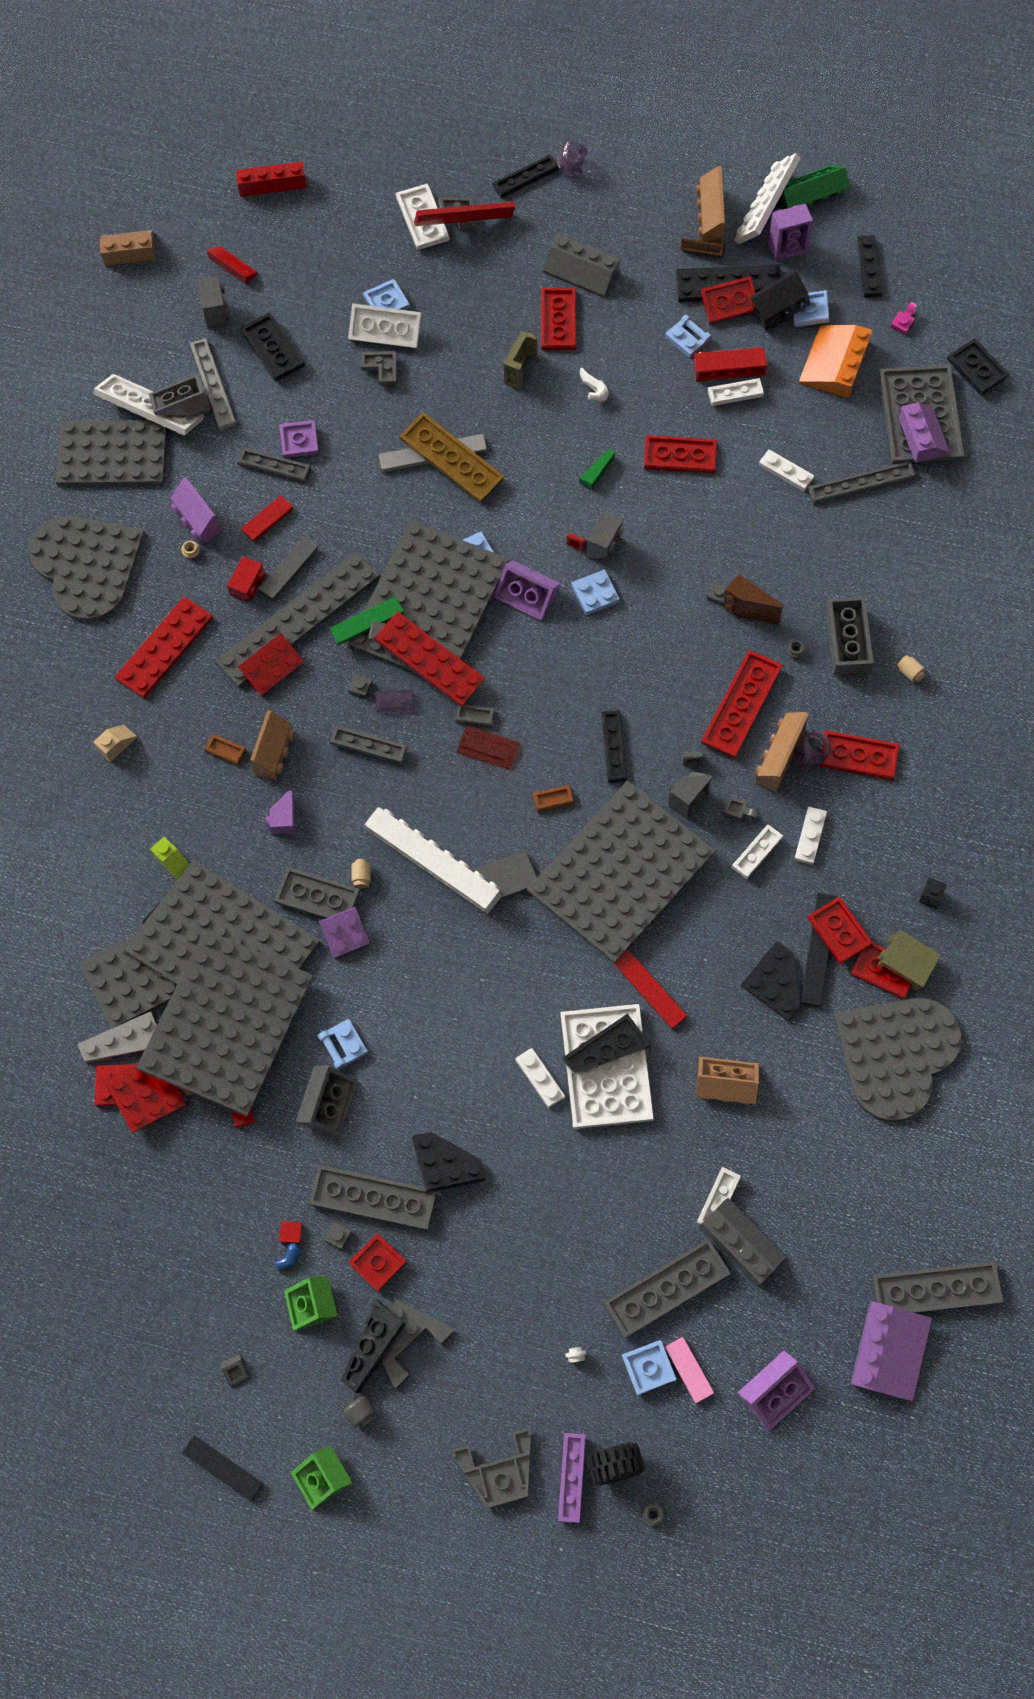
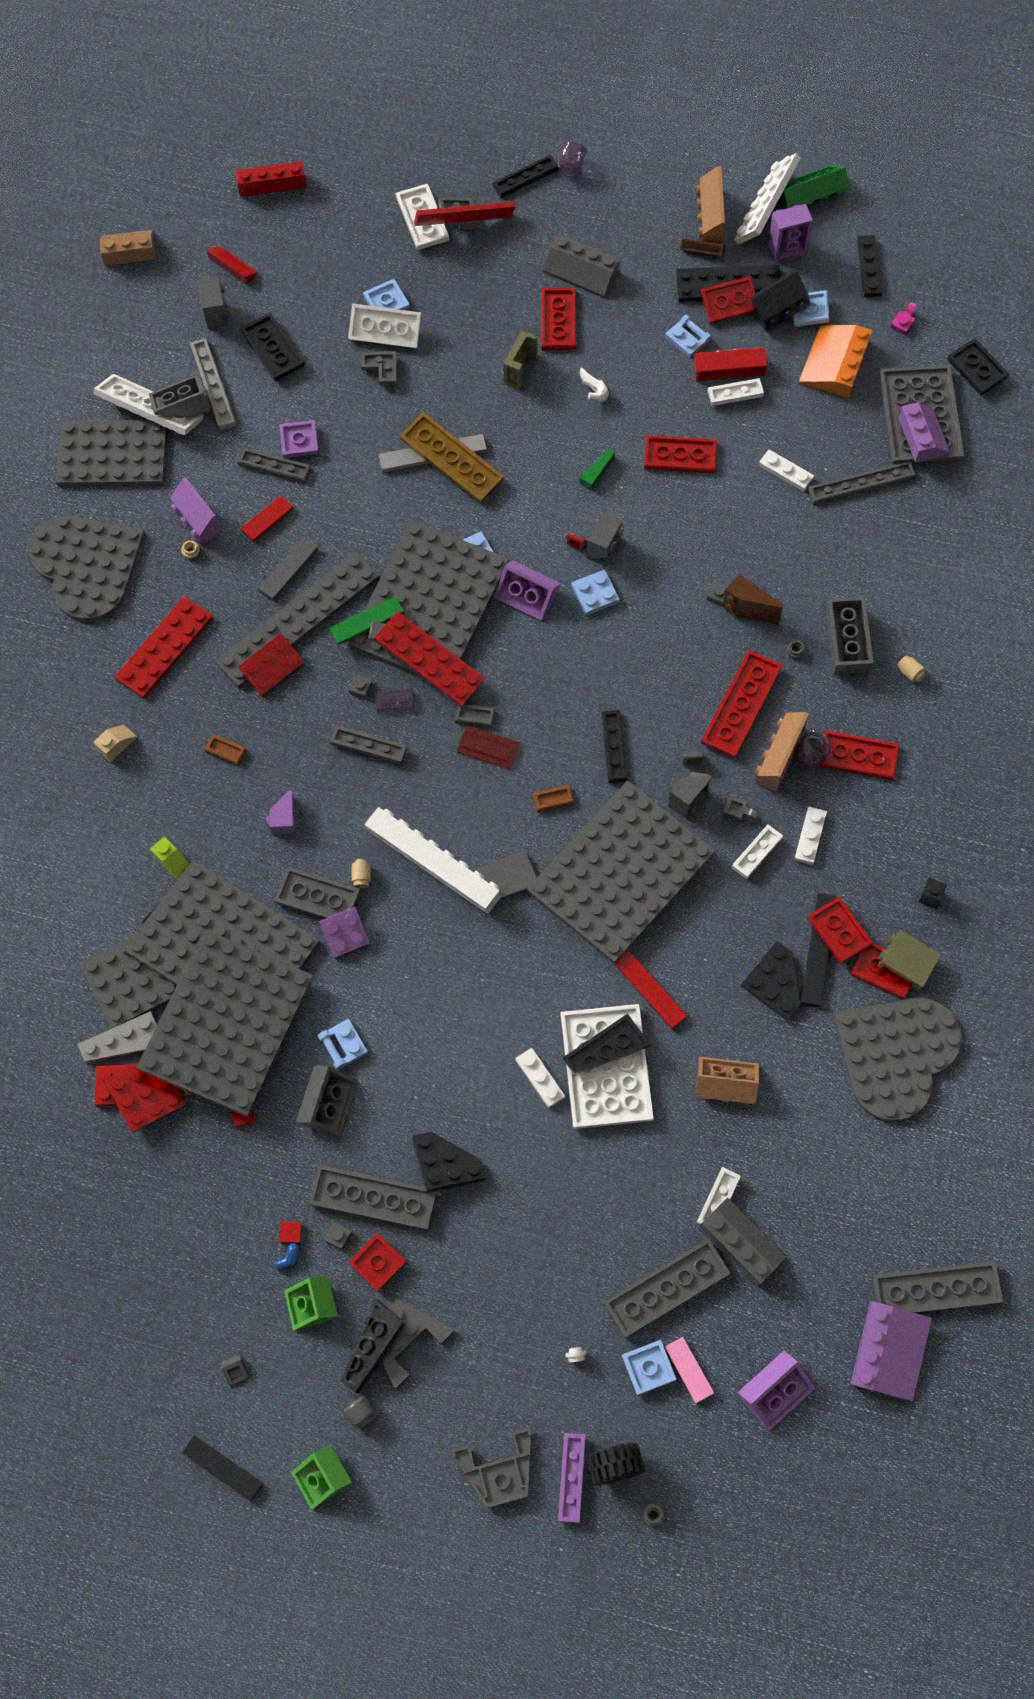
red brick [227,556,265,602] -> none
medium nougat slope [250,710,295,781] -> none

